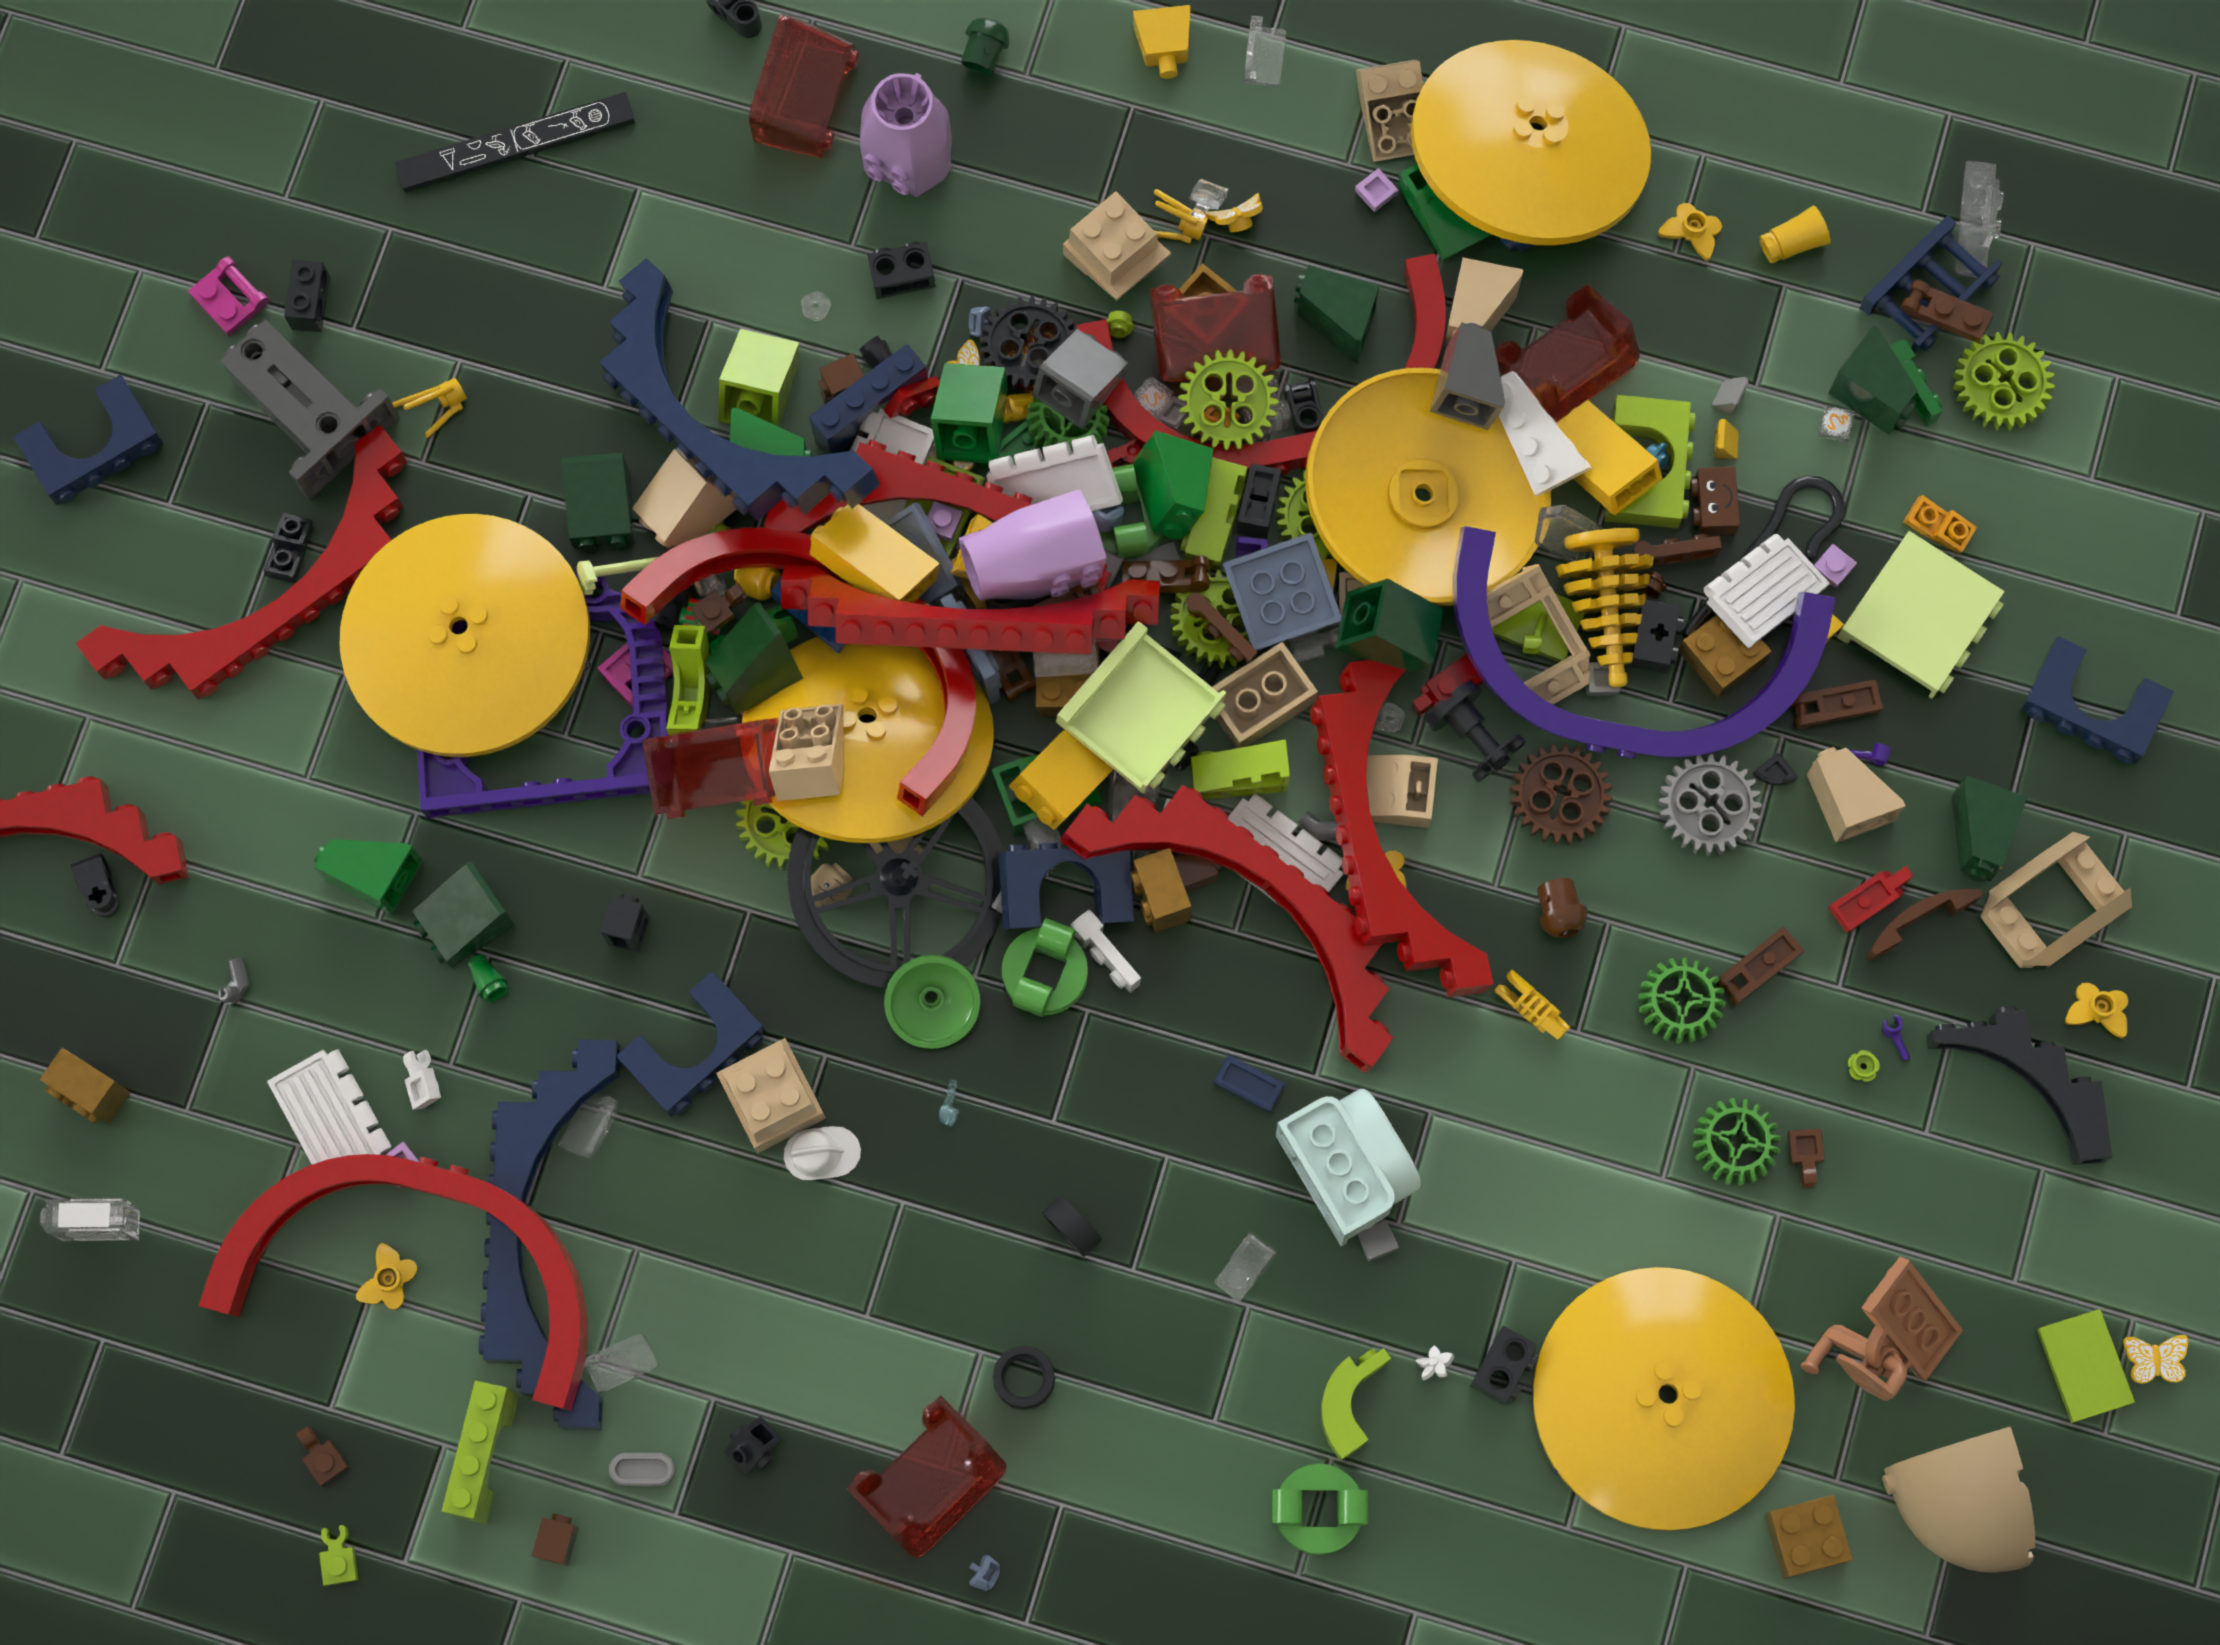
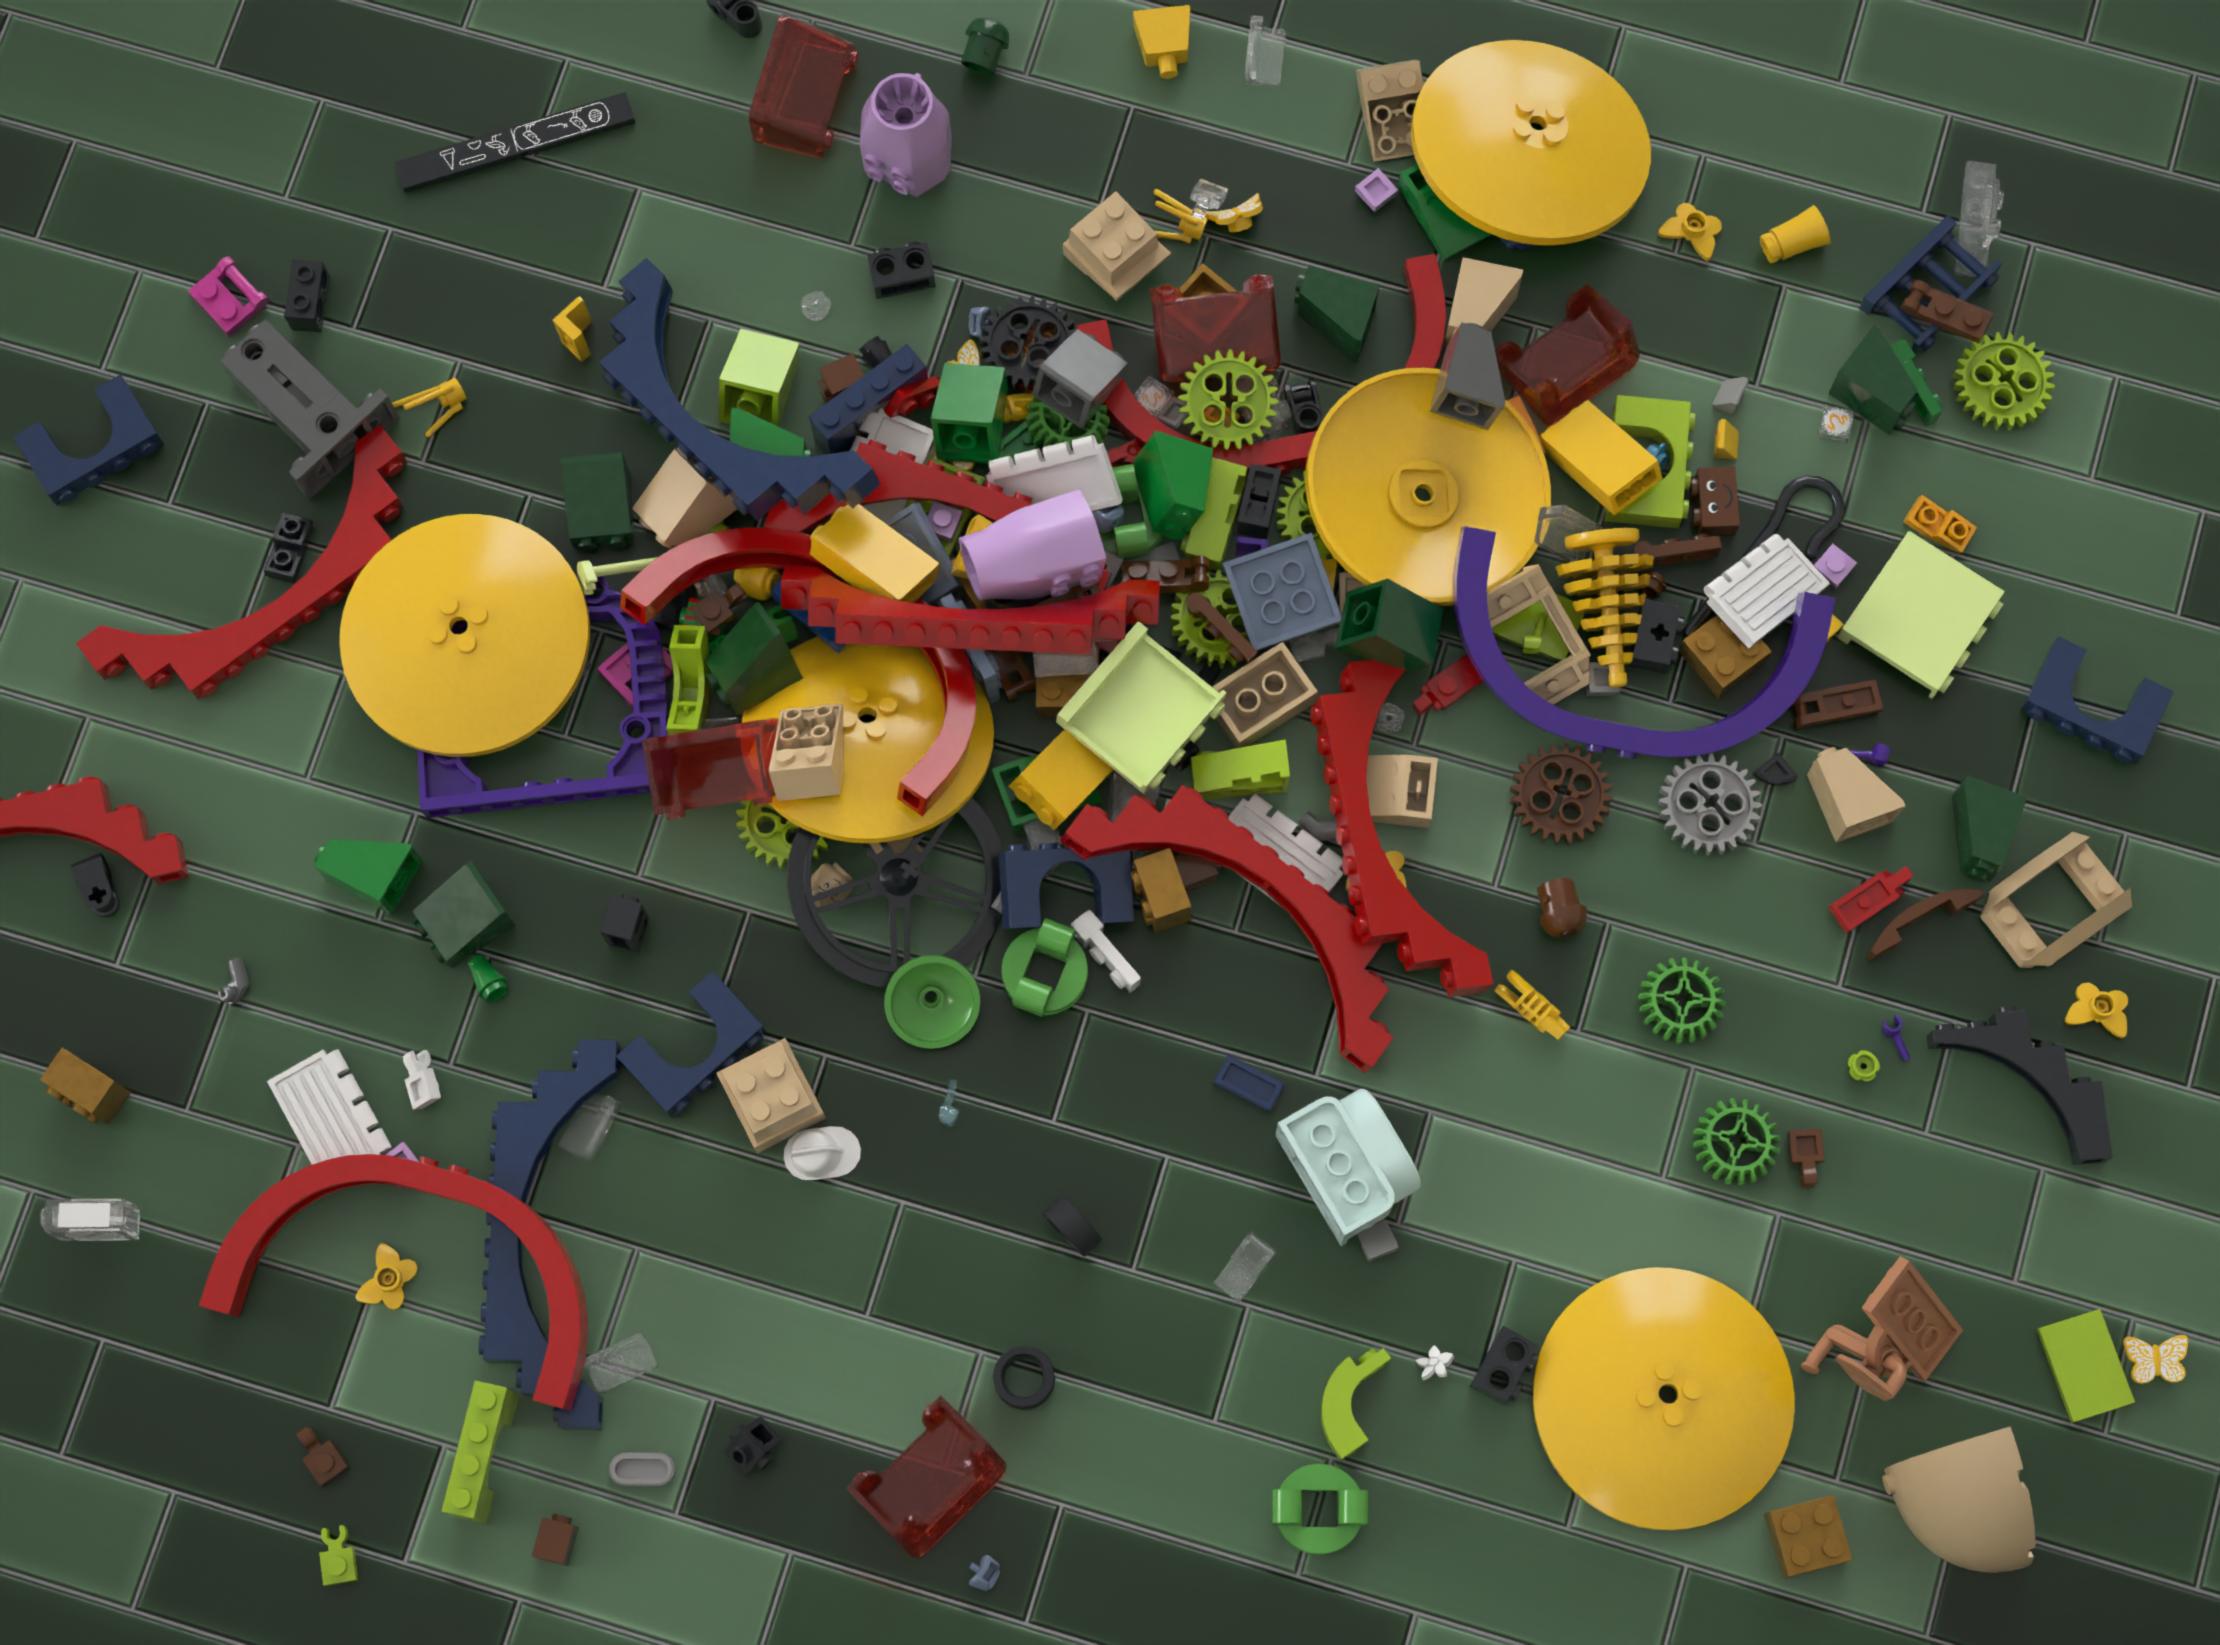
lime plate [1106,311,1134,338] -> none
black piece [1426,680,1526,783] -> none
white wing [1499,371,1593,497] -> none
reddish brown plate [1716,927,1804,1007] -> none
none -> yellow panel [552,296,592,362]

